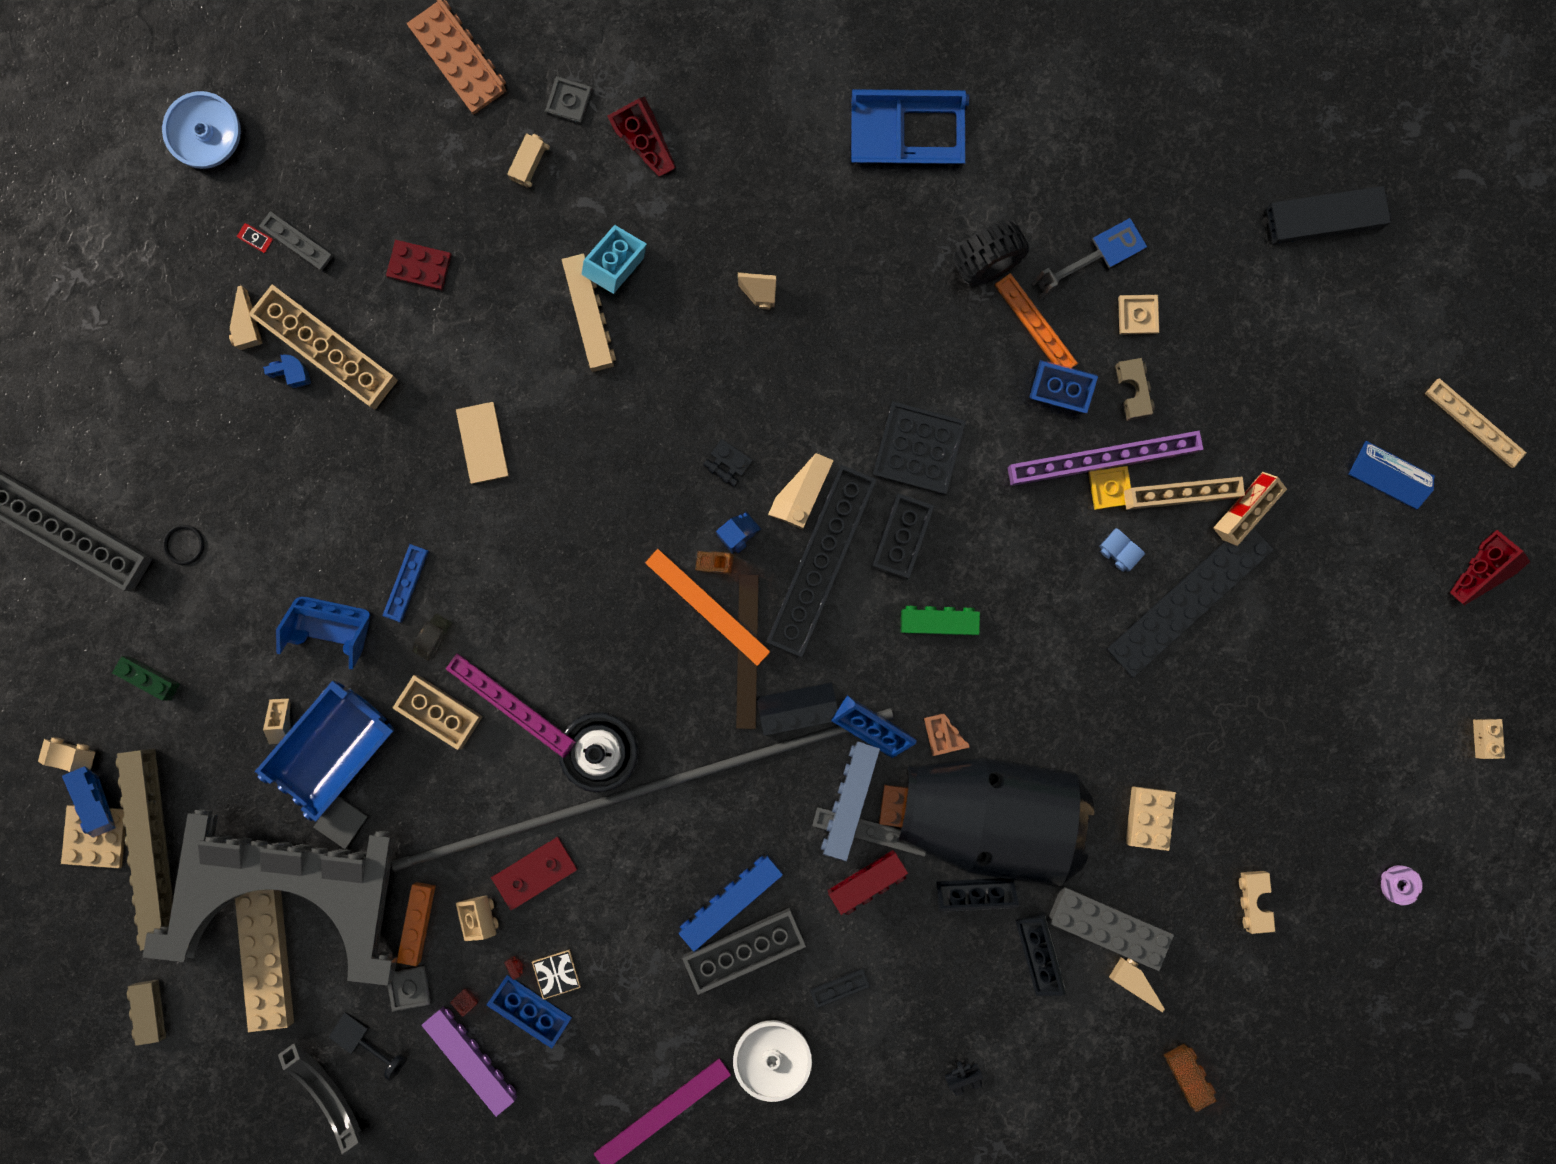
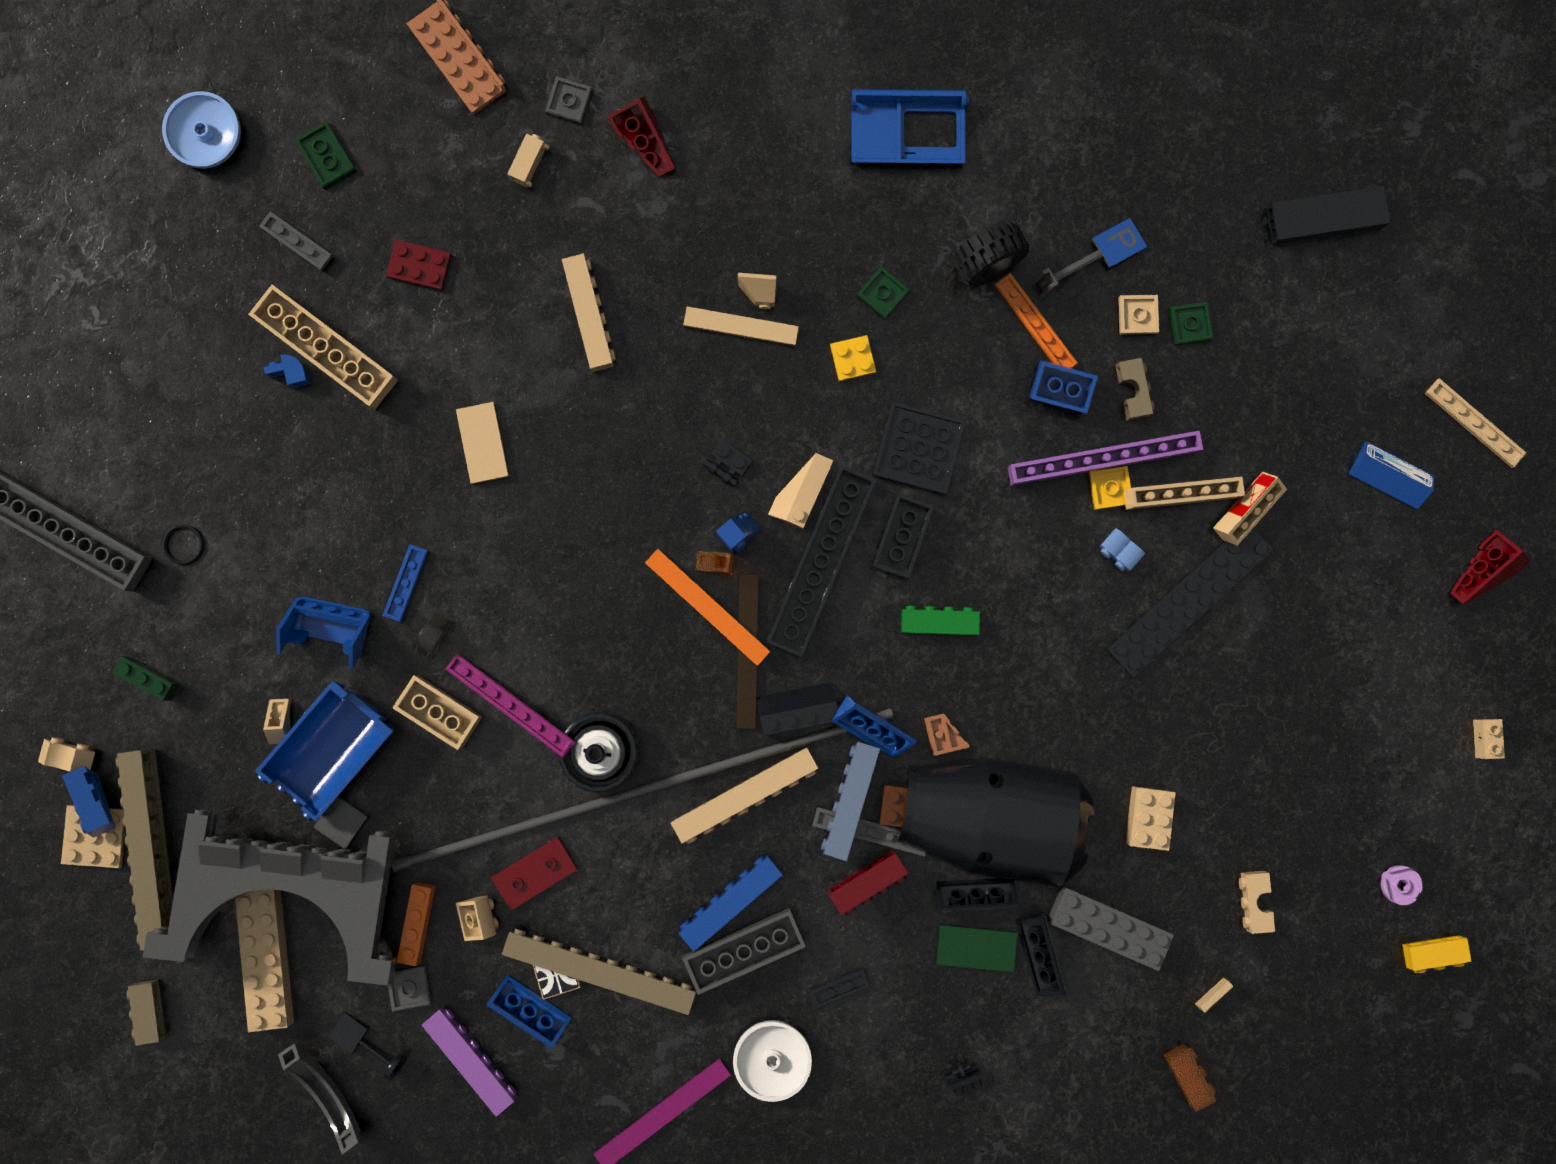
tan slope [229,286,263,350] -> none
sticker [237,223,273,253] -> none
clear red plate [450,988,478,1017] -> none
clear red plate [504,956,523,980] -> none
medium azure brick [581,225,647,294] -> none
tan slope [1109,957,1165,1012] -> none
none -> dark green tile [294,121,356,189]
none -> dark tan brick [502,928,696,1015]
none -> tan brick [671,747,818,844]
none -> tan tile [683,307,799,346]
none -> yellow plate [830,335,876,382]
none -> dark green tile [856,266,910,319]
none -> dark green tile [936,924,1017,972]
none -> dark green tile [1169,302,1213,345]
none -> tan tile [1195,978,1233,1013]
none -> yellow brick [1402,935,1472,973]

